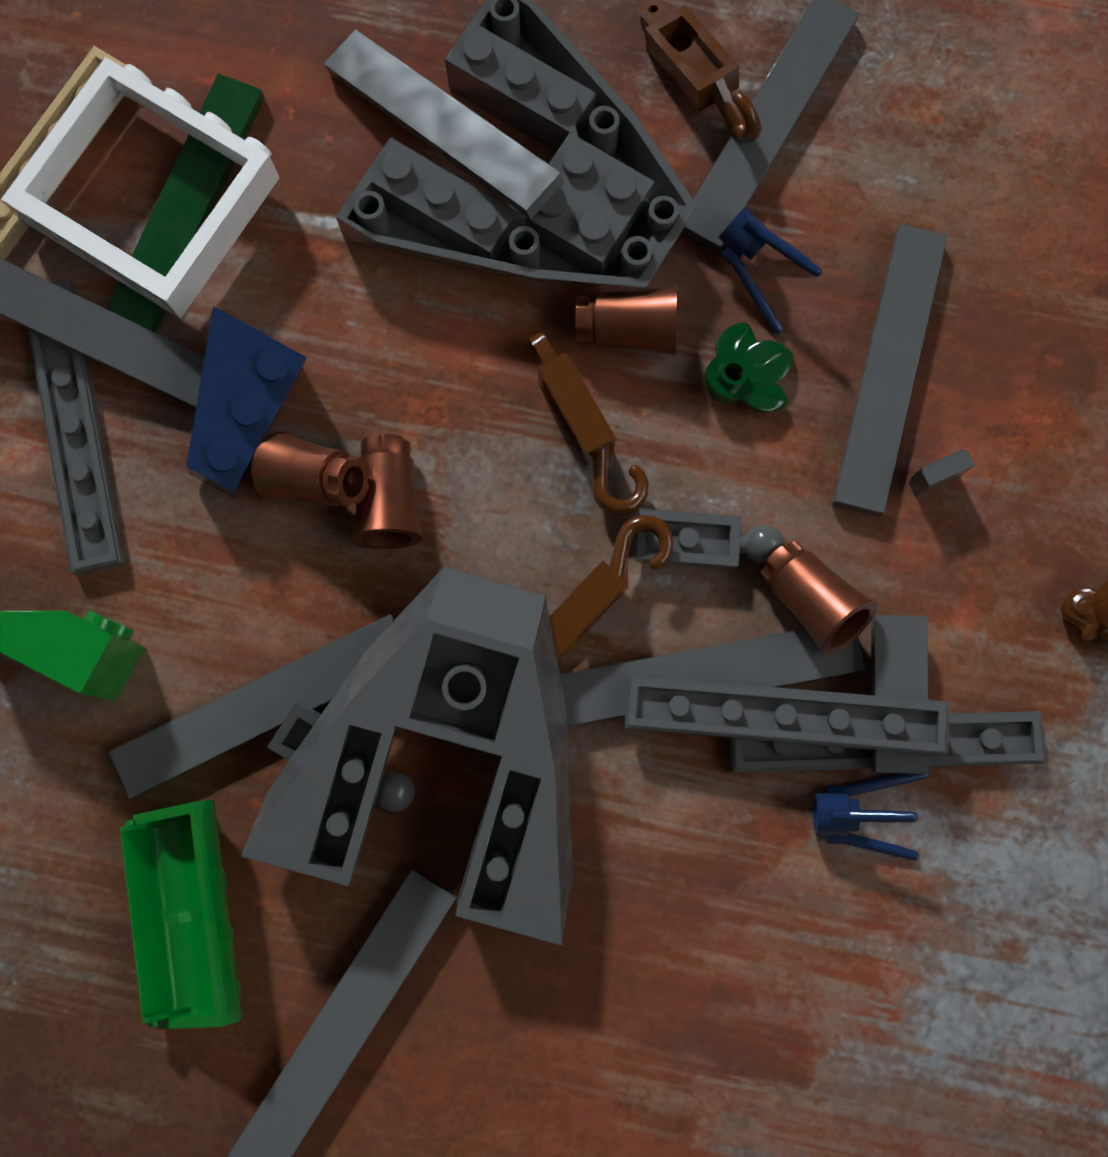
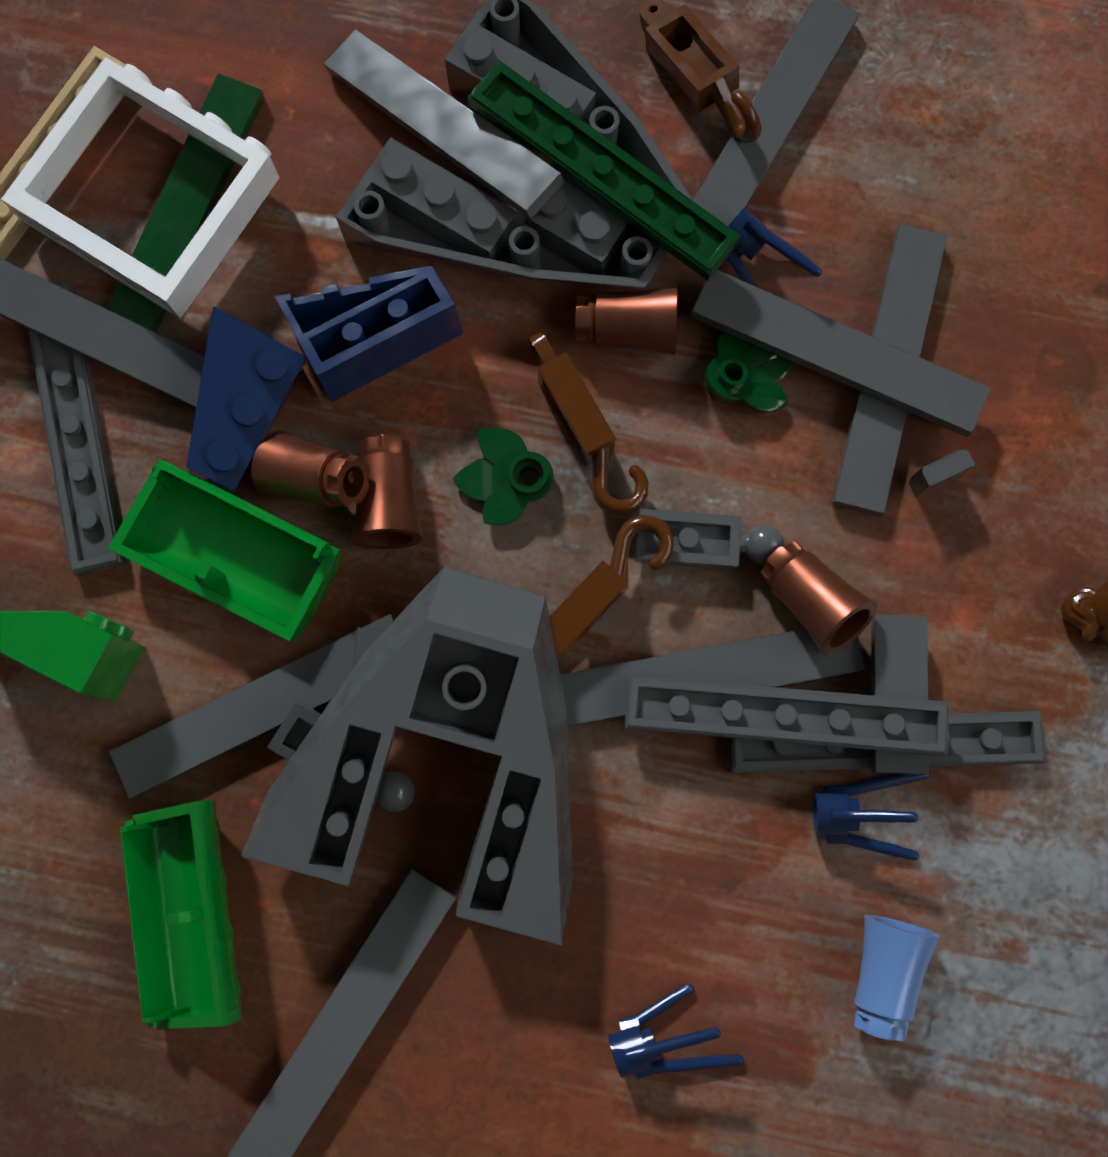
none -> green container [108,459,341,642]
none -> dark blue wedge [275,265,463,402]
none -> dark green plate [453,427,554,526]
none -> dark green tile [468,60,741,281]
none -> dark blue plant [608,983,744,1079]
none -> dark grey tile [691,270,991,437]
none -> medium blue plant [853,915,940,1042]

